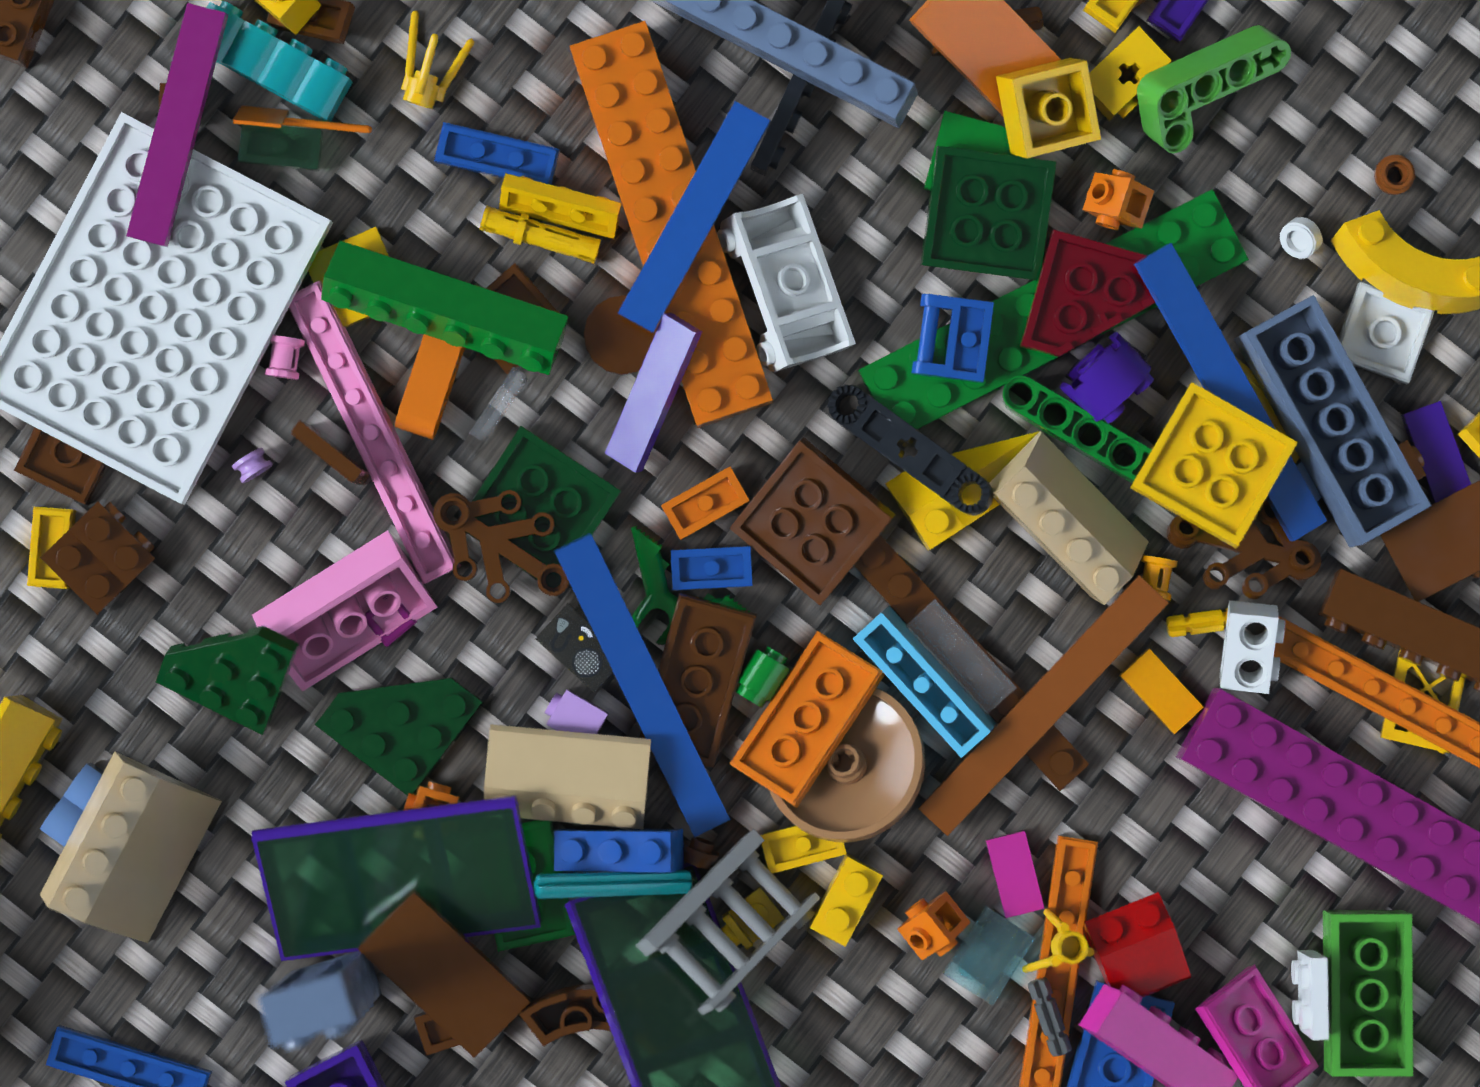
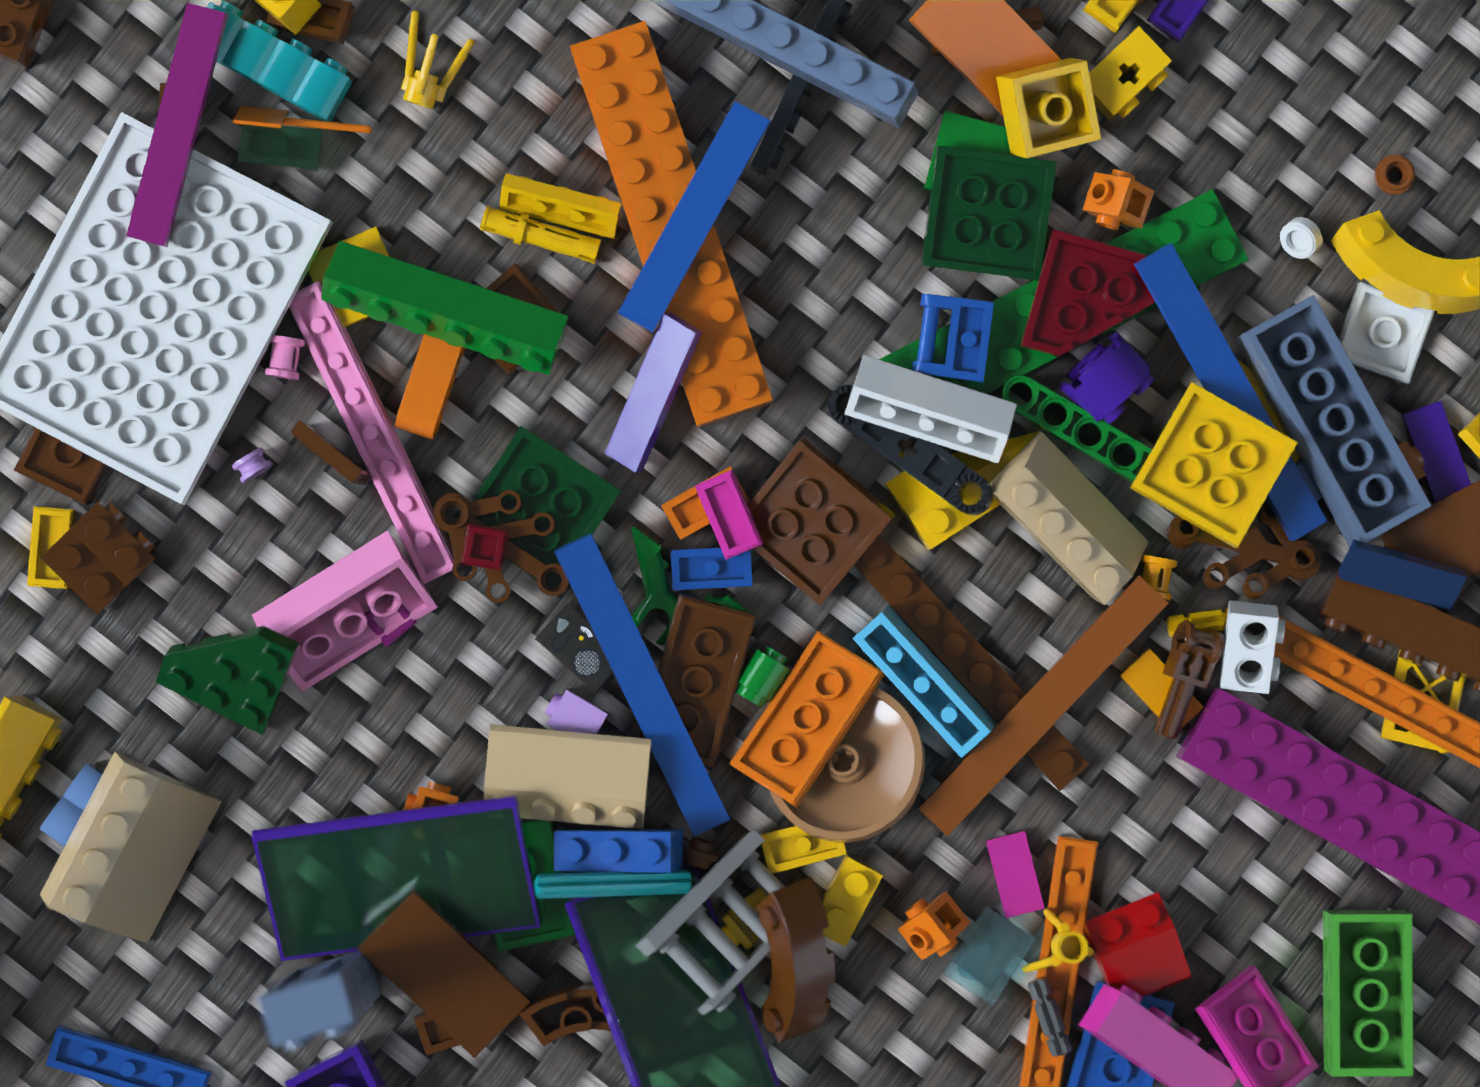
dark green plate [315,678,483,796] -> none
blue tile [434,122,560,185] -> none
clear tile [469,367,528,443] -> none
reddish brown tile [584,295,660,375] -> none
white piece [717,194,856,372] -> none
clear tile [905,599,1017,715] -> none
bright green beam [1137,25,1291,154] -> none
white plate [1291,950,1329,1040] -> none
none -> dark red tile [461,524,509,571]
none -> dark pink tile [695,470,764,559]
none -> reddish brown brick [757,877,835,1044]
none -> white brick [845,355,1017,463]
none -> reddish brown connector [1155,621,1225,739]
none -> dark blue tile [1338,539,1467,610]

